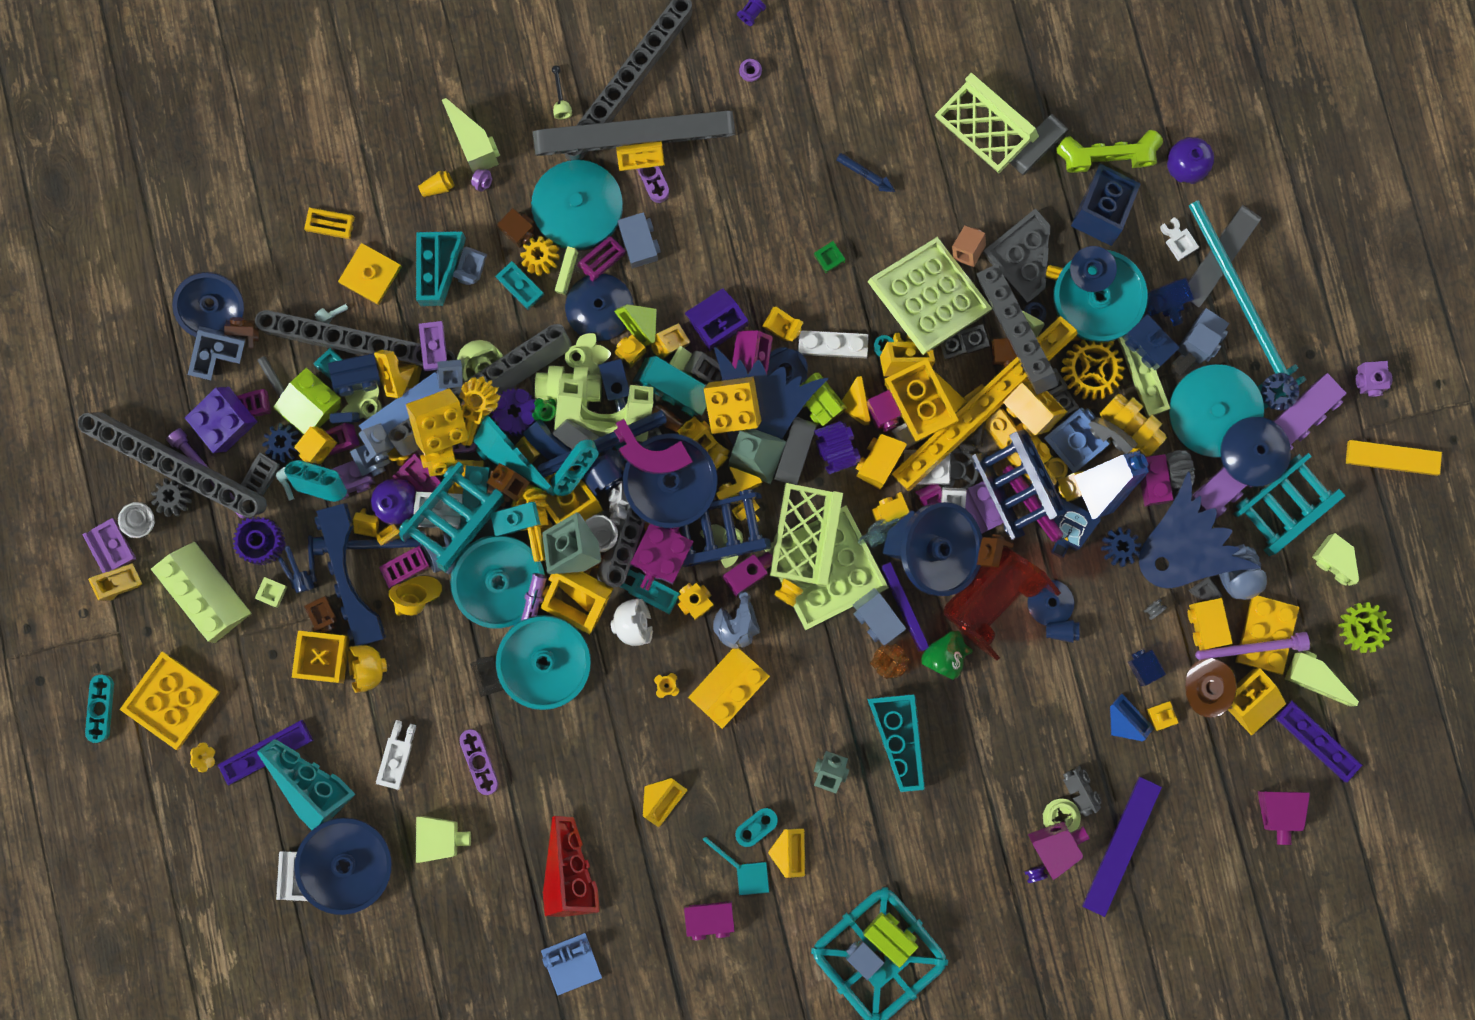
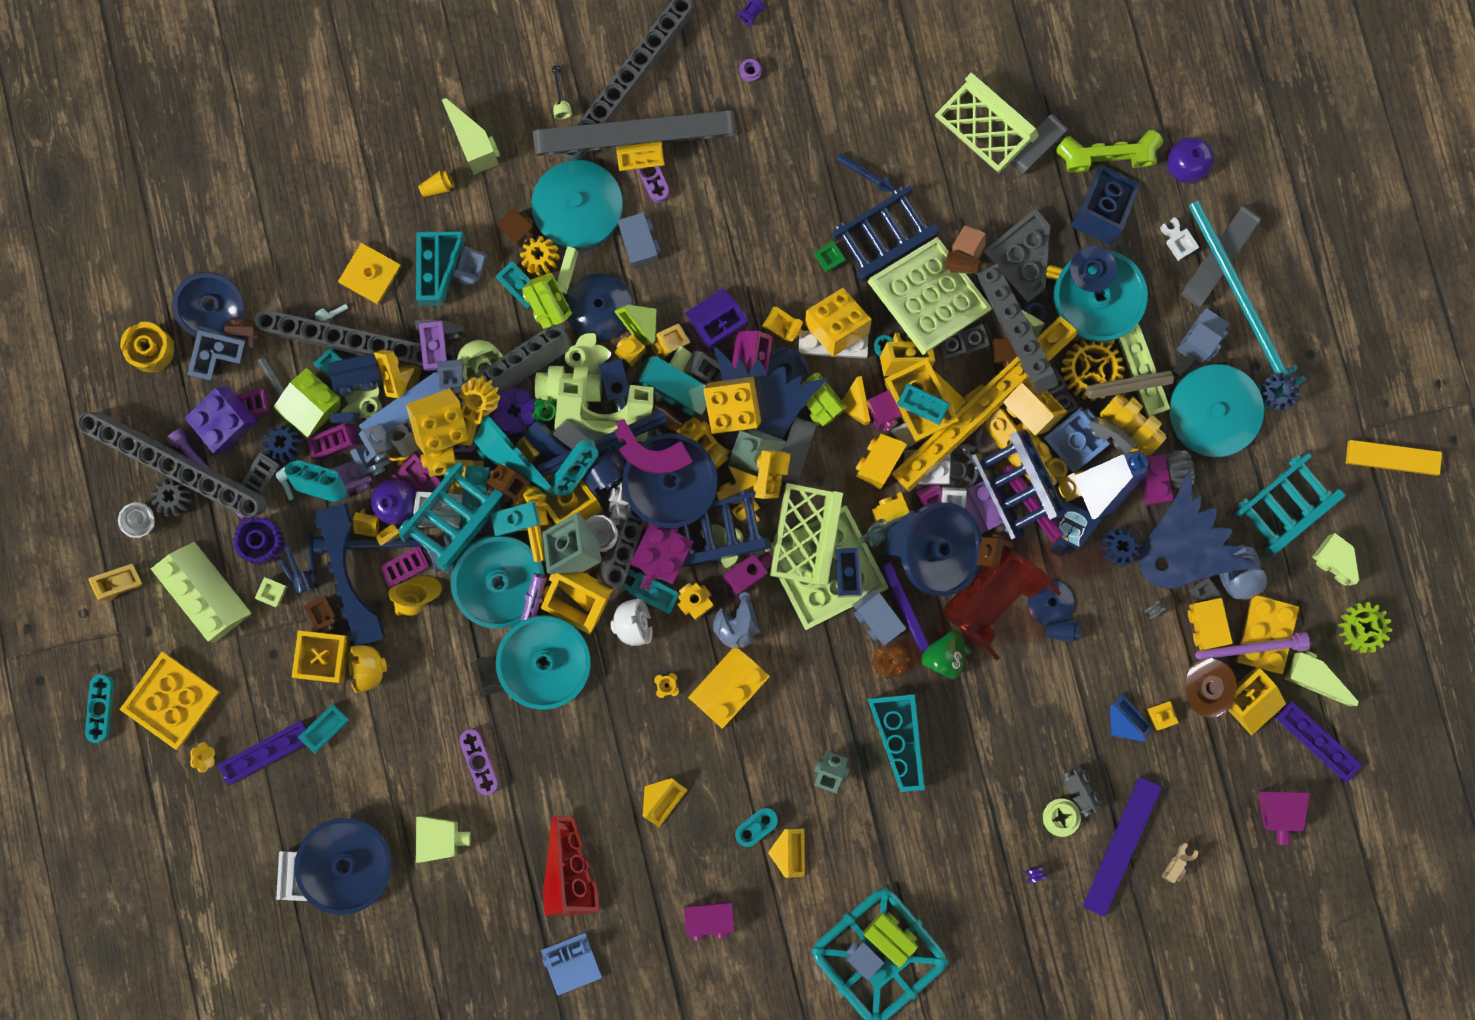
medium lavender plate [82,518,136,573] -> none
teal wedge [257,739,355,830] -> none
yellow brick [294,426,337,464] -> none
yellow tile [304,207,355,239] -> none
white hinge [376,720,416,790] -> none
medium lavender plate [471,169,492,192] -> none
magenta tile [577,235,626,281] -> none
teal piece [703,837,769,895] -> none
yellow wheel [774,579,803,607] -> none
dark purple brick [814,421,860,474] -> none
magenta torso [1028,822,1090,880] -> none
dark blue brick [1123,314,1180,370] -> none
clear blue brick [1128,648,1166,686] -> none
clear blue hinge [1146,277,1195,326] -> none
medium lavender brick [1191,373,1346,518] -> none
dark blue dish [1220,417,1291,487] -> none
medium lavender brick [1356,361,1392,397] -> none
none -> yellow brick [120,322,174,373]
none -> teal tile [298,704,349,754]
none -> dark grey slope [415,319,466,341]
none -> lime brick [522,273,572,329]
none -> yellow plate [754,450,791,499]
none -> yellow brick [805,288,871,357]
none -> dark blue fence [832,185,940,283]
none -> dark blue brick [834,548,862,598]
none -> teal plate [897,383,950,426]
none -> reddish brown cone [945,250,981,274]
none -> dark tan axle [1086,371,1174,399]
none -> tan plate [1161,843,1198,883]

